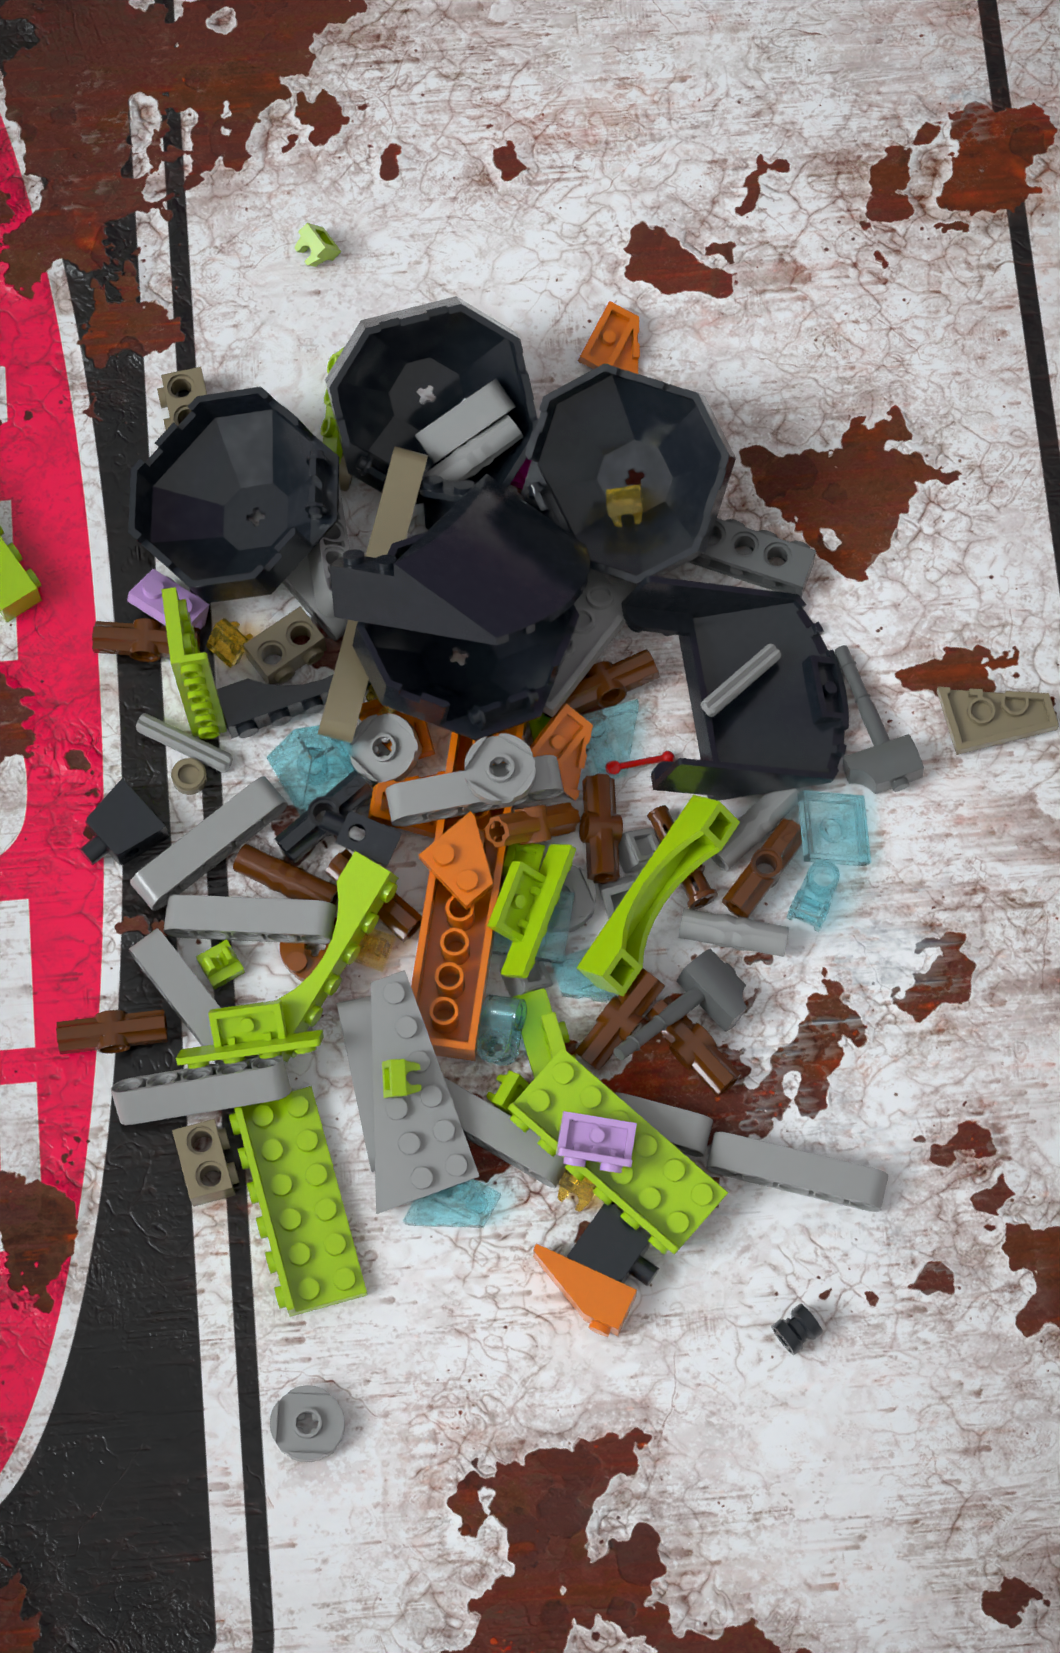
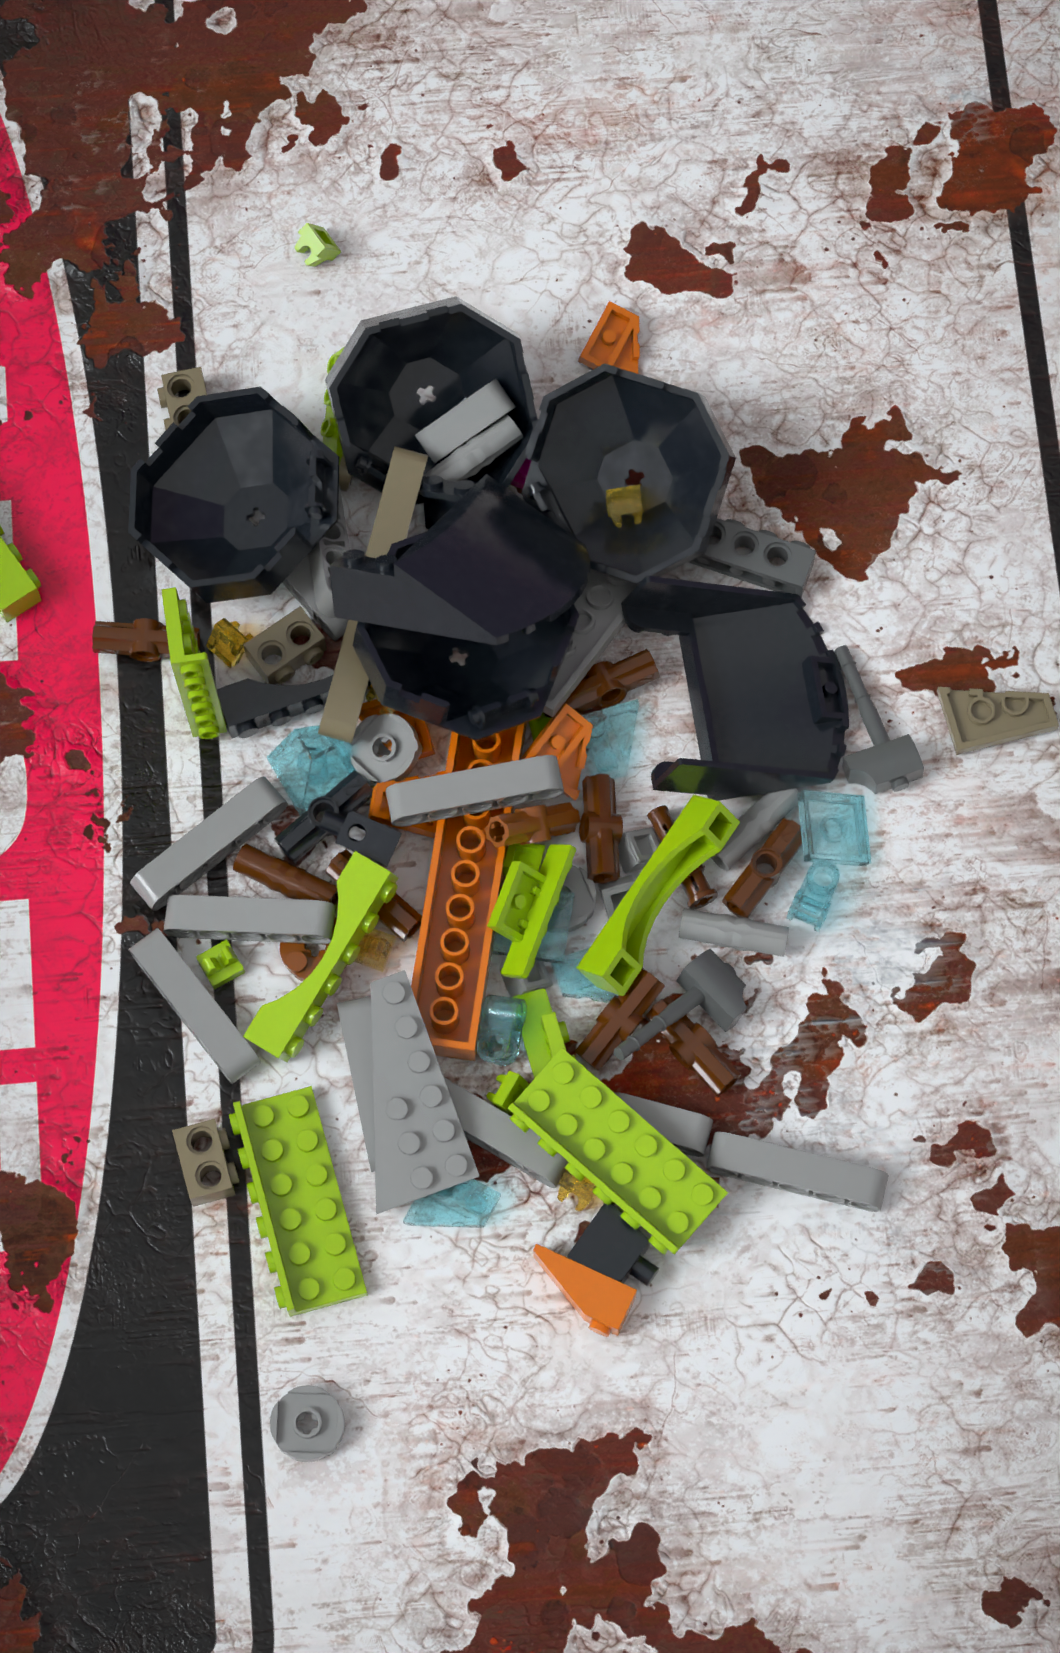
reddish brown piece [56,1009,168,1054] -> none
black torso [79,779,169,865] -> none
light grey beam [111,1055,291,1125] -> none
lavender bracket [127,569,210,629] -> none
light grey axle [136,713,233,773] -> none
dark tan tile [171,758,207,795] -> none
lime bracket [176,1000,324,1069] -> none
lime tile [382,1059,421,1098] -> none
orange wing [419,811,493,910] -> none
light grey plate [465,733,536,807] -> none
lavender bracket [556,1111,637,1173] -> none
red hinge [605,751,675,775] -> none
light grey axle [701,643,781,717] -> none
black wheel [771,1303,823,1355] -> none

